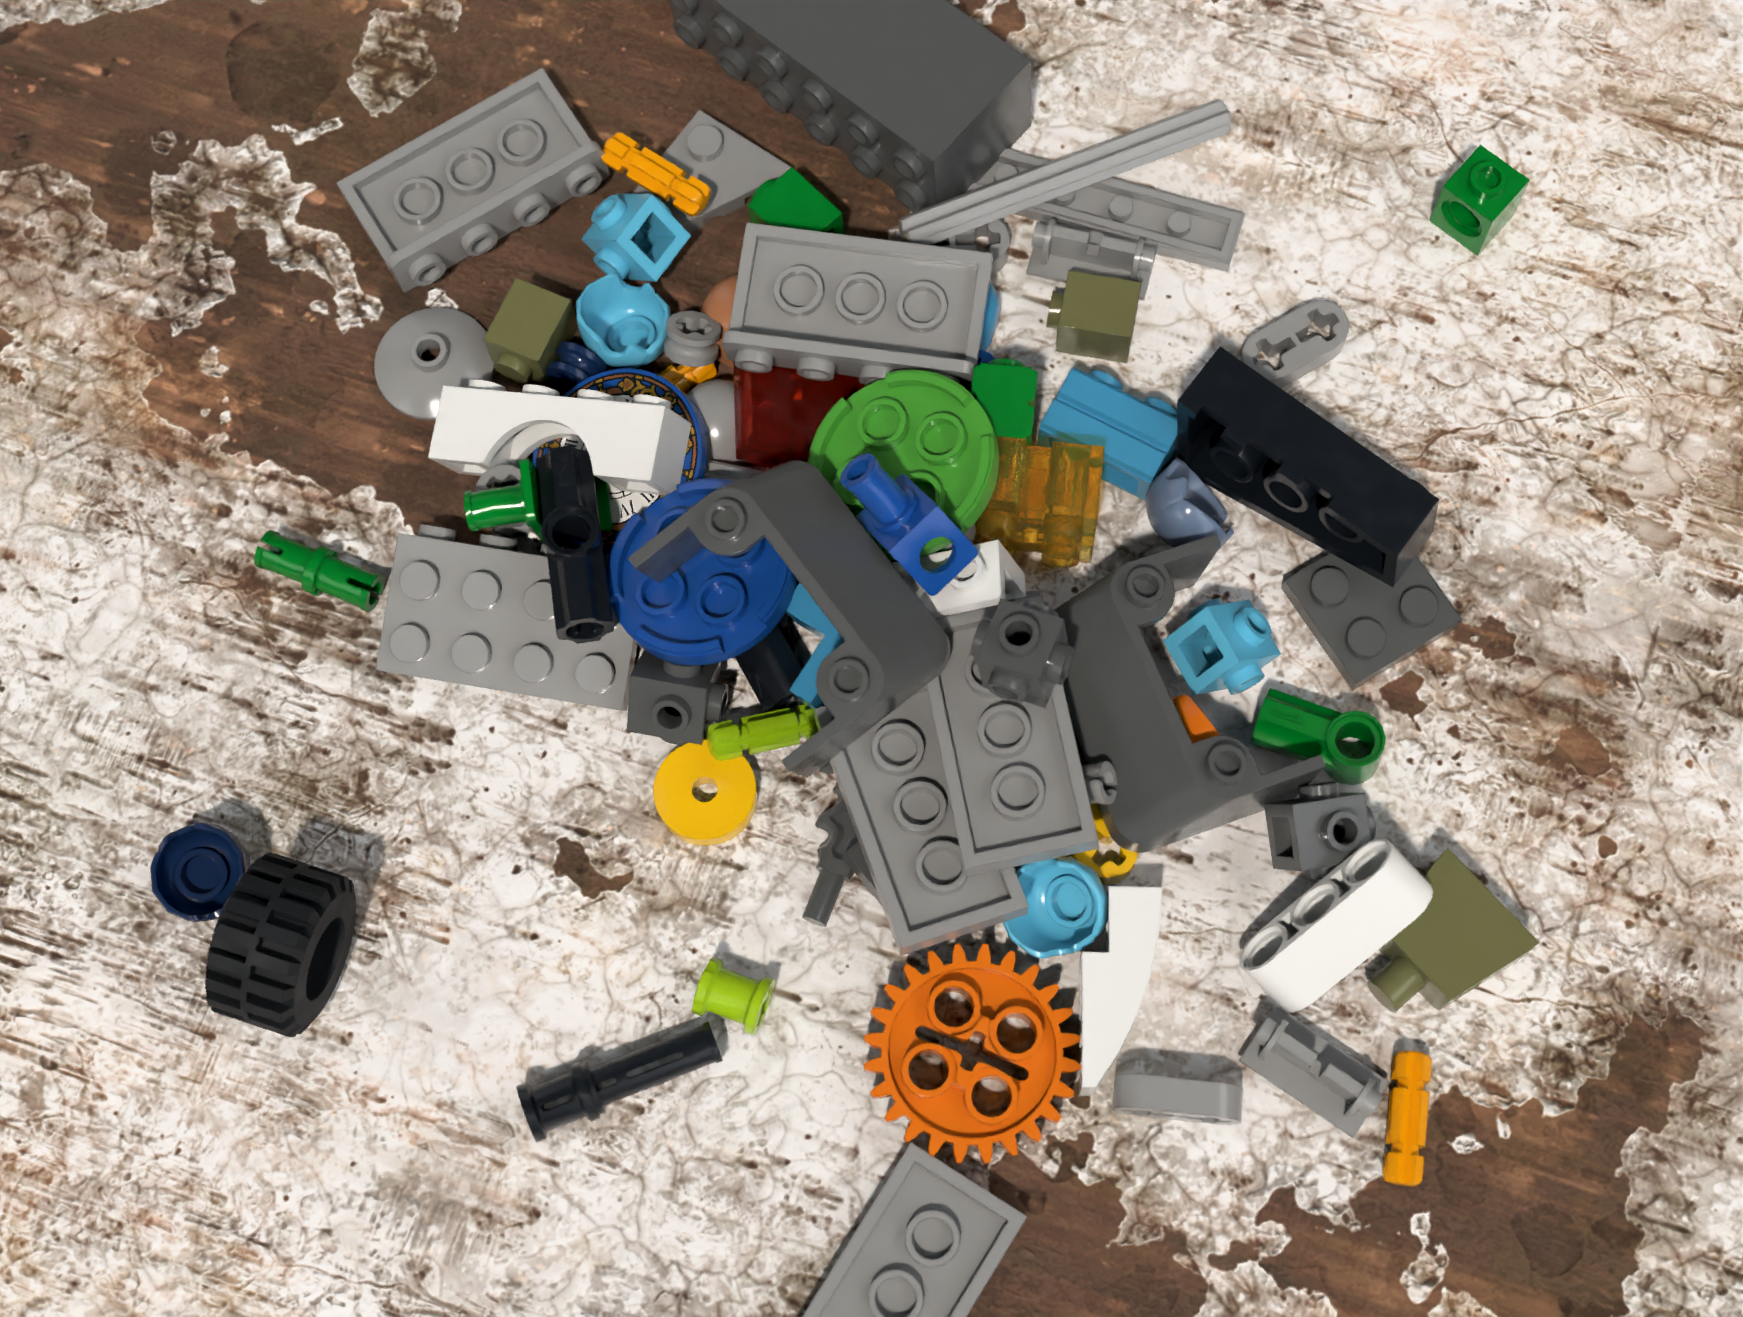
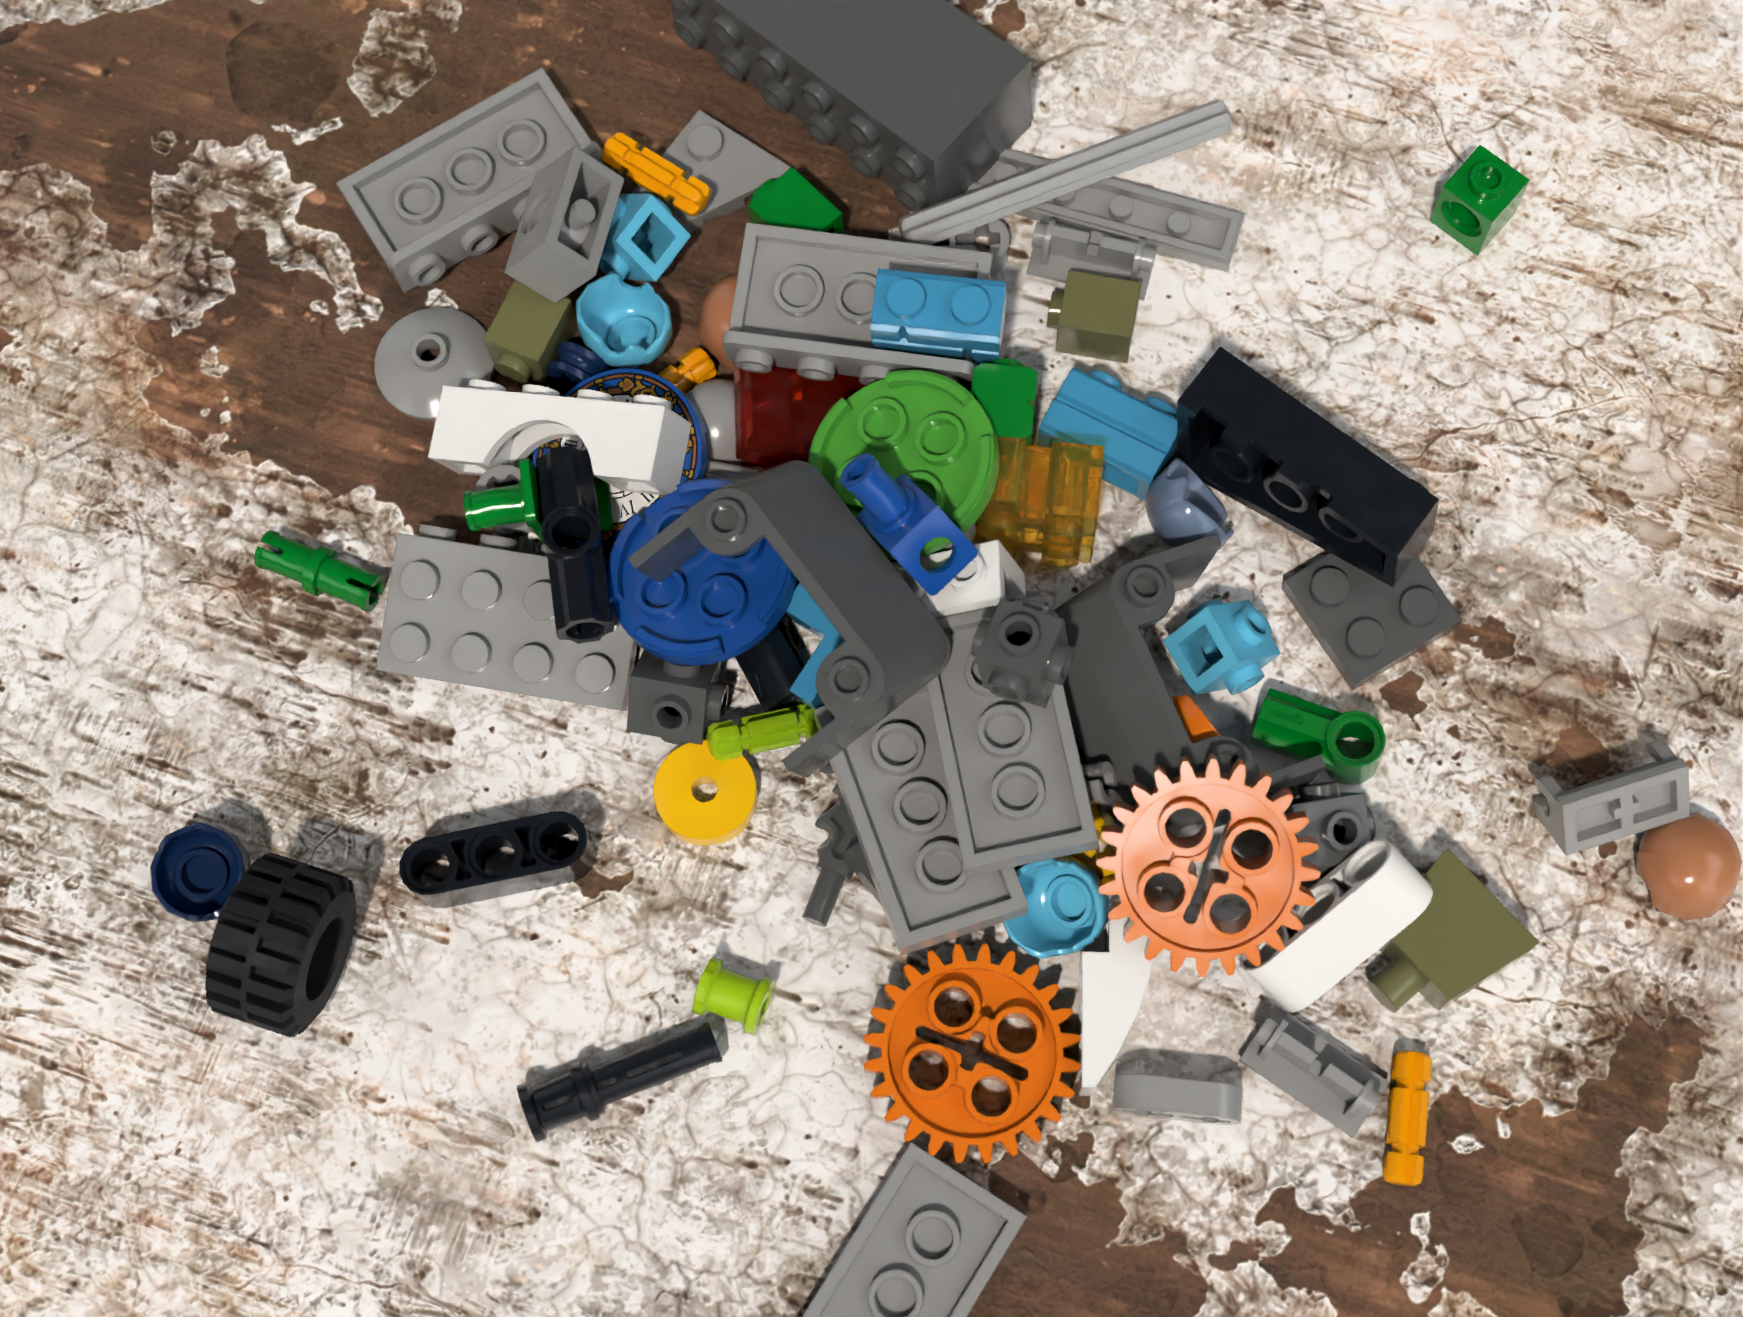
light grey bush [663,311,721,367] -> none
light grey beam [1240,300,1349,389] -> none
none -> black beam [399,811,596,908]
none -> light grey brick [504,146,624,303]
none -> dark azure brick [870,268,1006,363]
none -> orange gear [1096,754,1320,977]
none -> light grey hinge [1533,740,1690,856]
none -> nougat hair [1636,812,1742,921]

